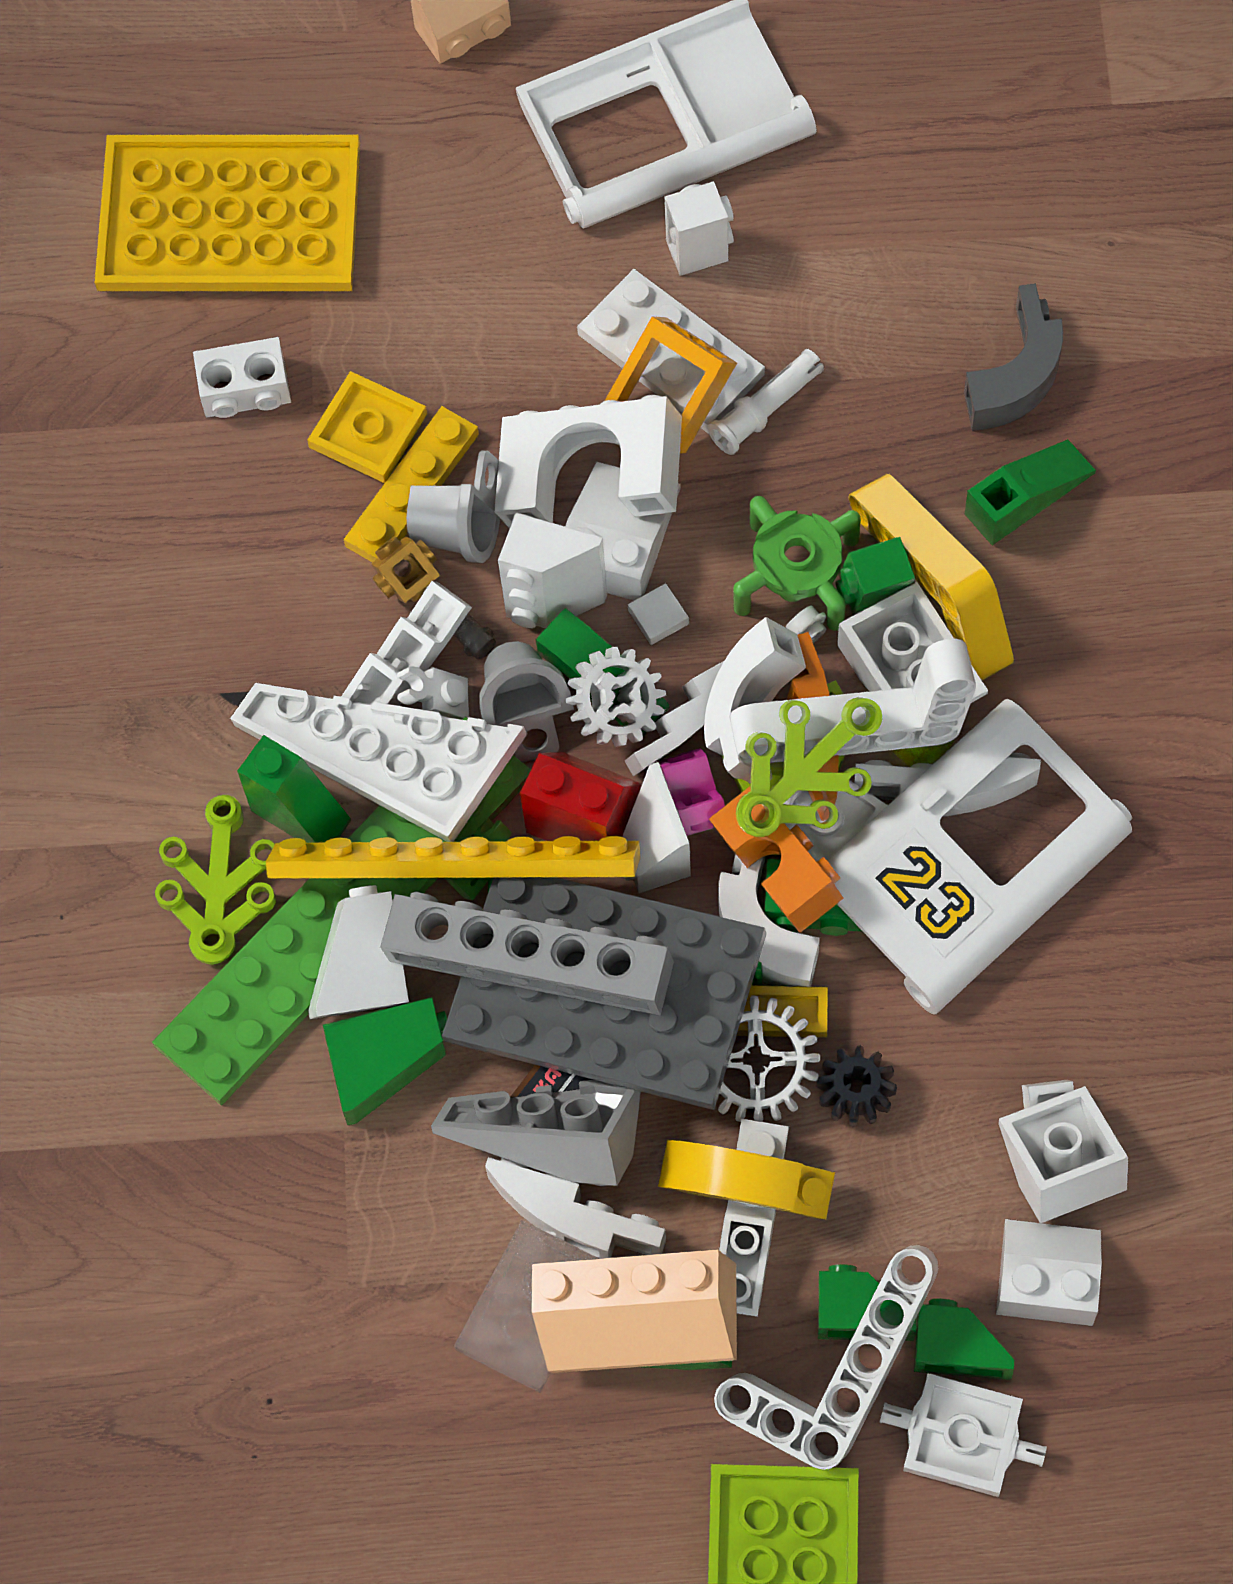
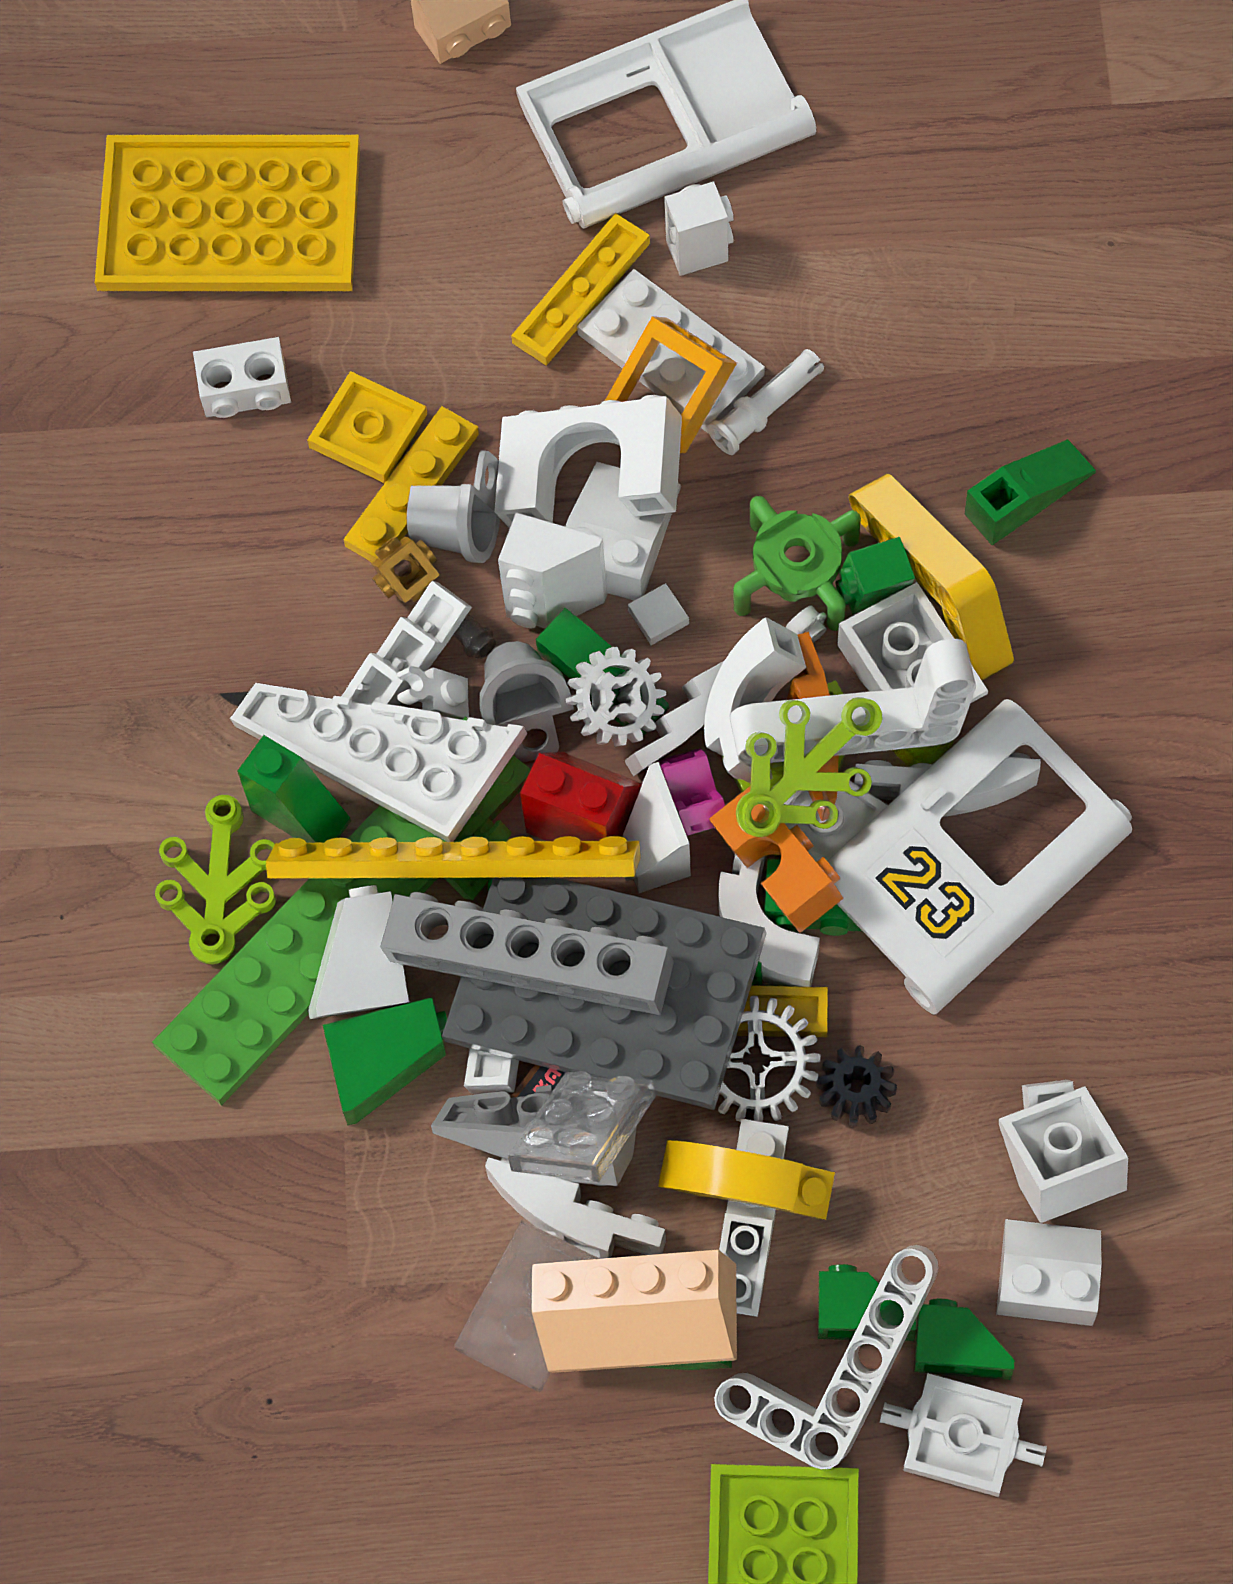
dark grey arch [964,283,1063,431] -> none
none -> white plate [464,1048,519,1094]
none -> clear plate [508,1071,656,1182]
none -> yellow plate [511,213,650,366]

